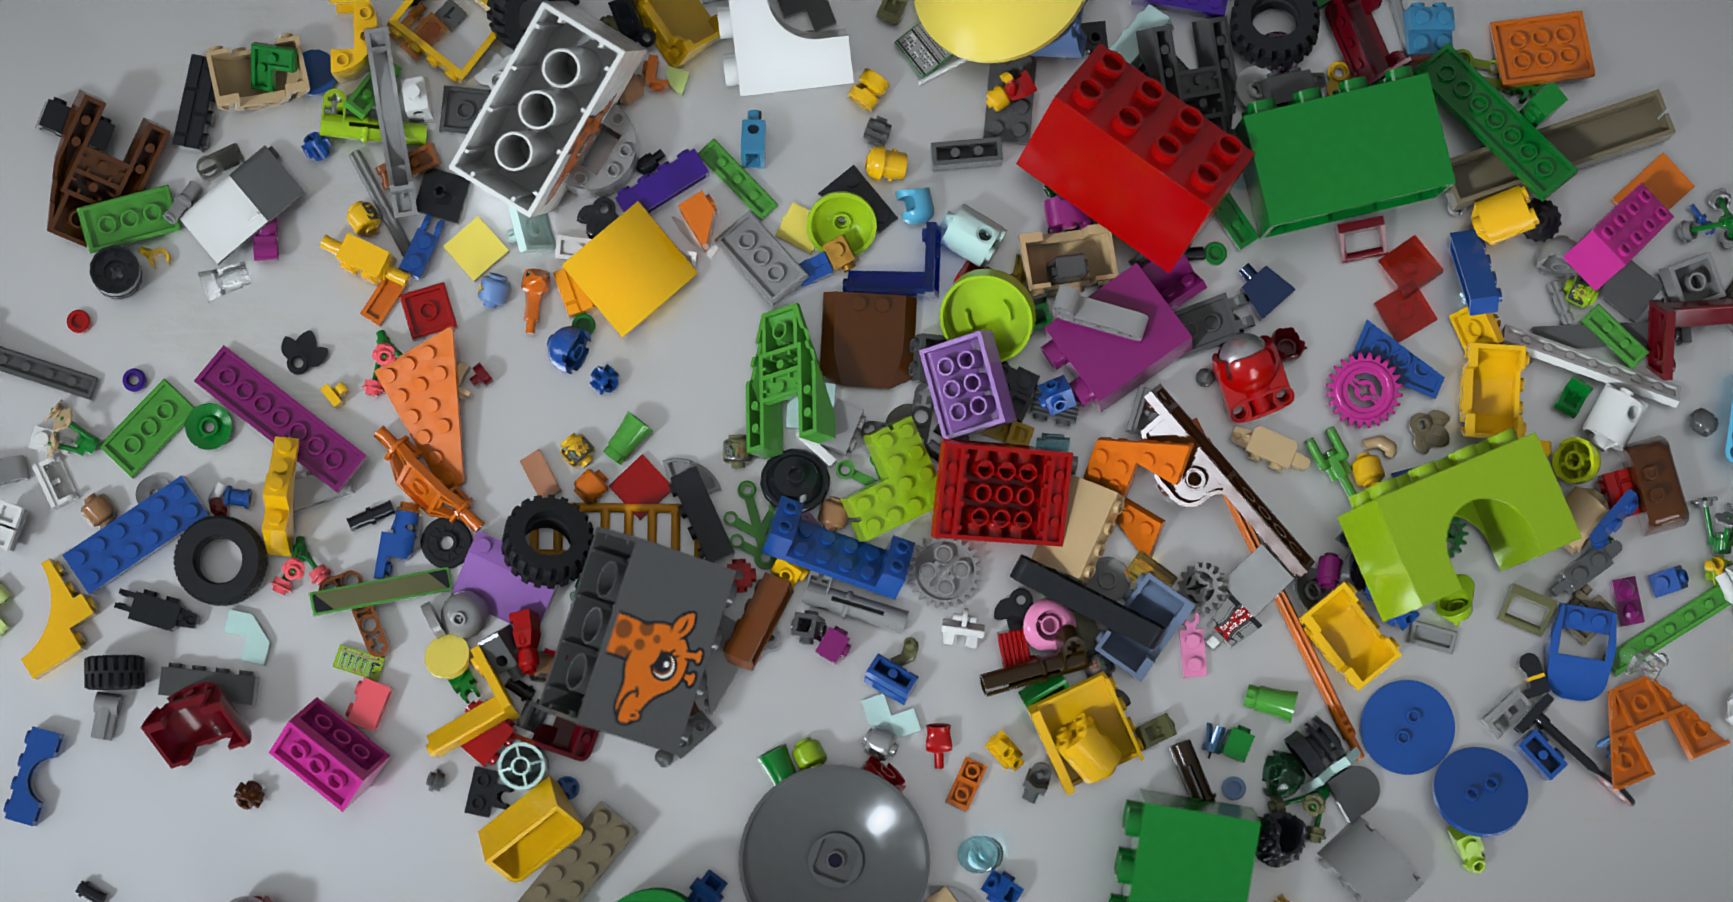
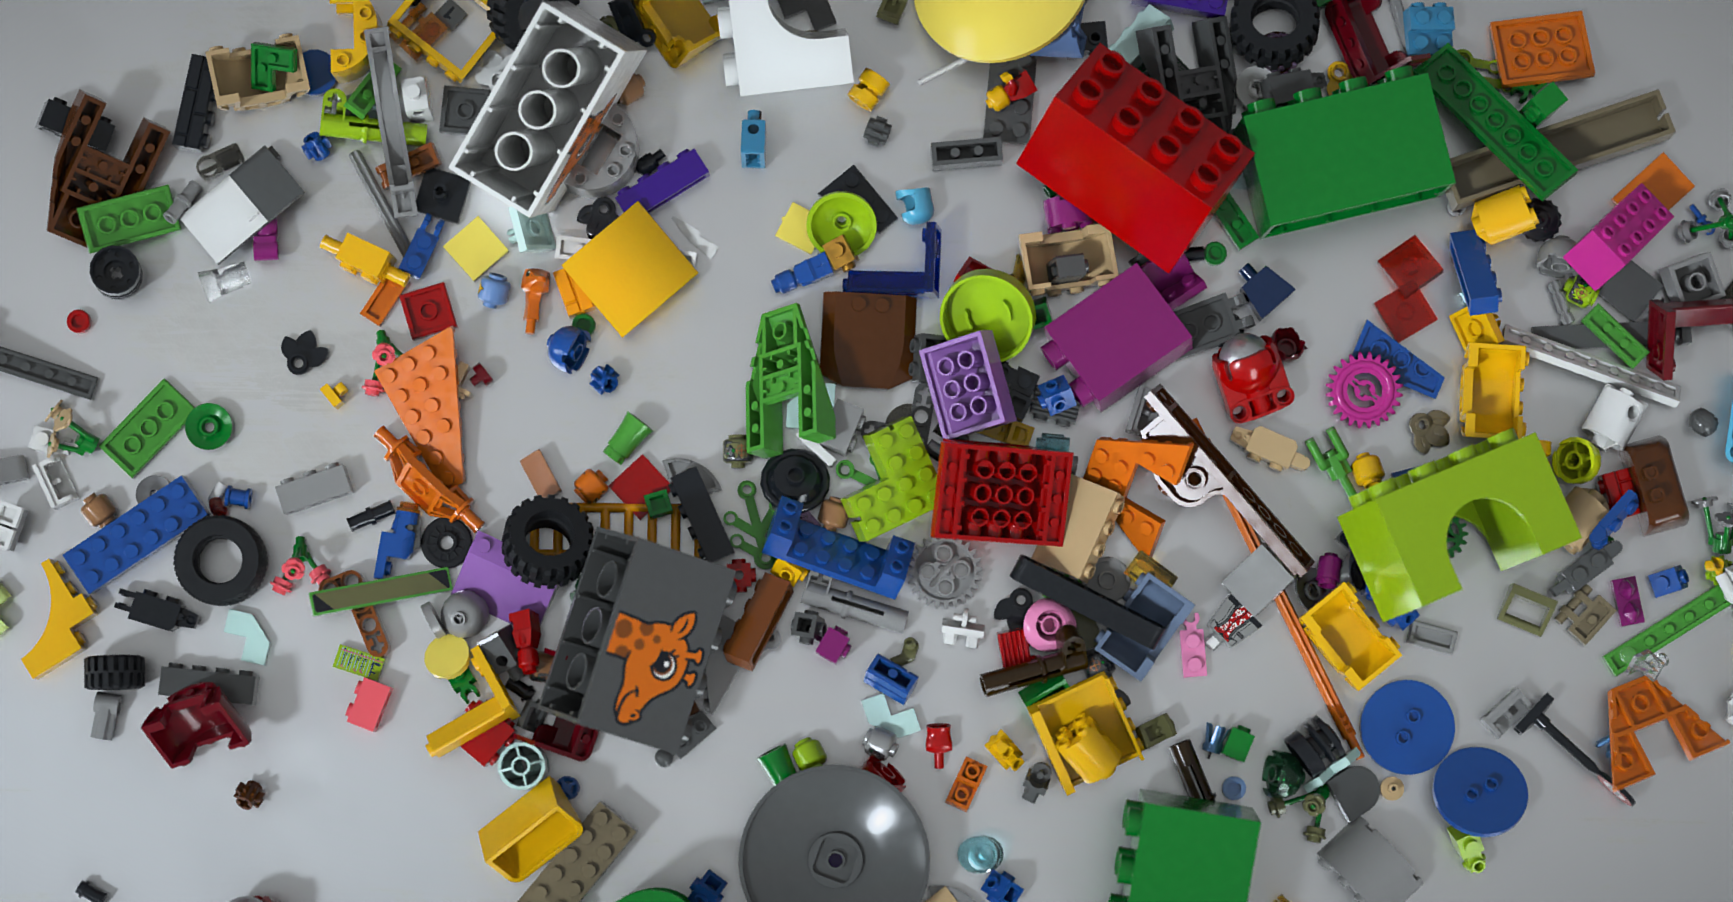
blue arch [3,726,64,826] -> none
dark purple plate [123,368,147,392] -> none
yellow piece [139,246,172,269] -> none
magenta plate [194,345,368,494] -> none
yellow arch [262,436,300,557] -> none
dark pink brick [268,697,390,812] -> none
yellow head [346,201,381,236] -> none
dark grey plate [426,768,445,792] -> none
black plate [464,766,514,818] -> none
yellow head [560,433,595,468] -> none
orange bracket [642,54,669,92] -> none
yellowish green tile [666,66,690,96] -> none
orange slope [678,190,717,252] -> none
bright green tile [698,138,778,221] -> none
light grey tile [714,210,809,307] -> none
yellow piece [865,145,908,181] -> none
light grey tile [894,21,954,79] -> none
light aqua cylinder [939,204,1007,269] -> none
light grey beam [1052,285,1149,341] -> none
light grey gear [1177,562,1228,613] -> none
dark grey hinge [1196,368,1215,387] -> none
bright green plant [1244,684,1298,723] -> none
black hair [1256,812,1308,868] -> none
dark red tile [1334,216,1388,264] -> none
tan arm [1362,435,1397,458] -> none
lime piece [1435,574,1475,626] -> none
blue brick [1513,729,1568,781] -> none
black leg [1516,653,1551,699] -> none
blue slope [1544,602,1617,701] -> none
green bracket [1554,376,1593,419] -> none
none -> green plate [644,489,673,520]
none -> tan tile [1380,777,1404,800]

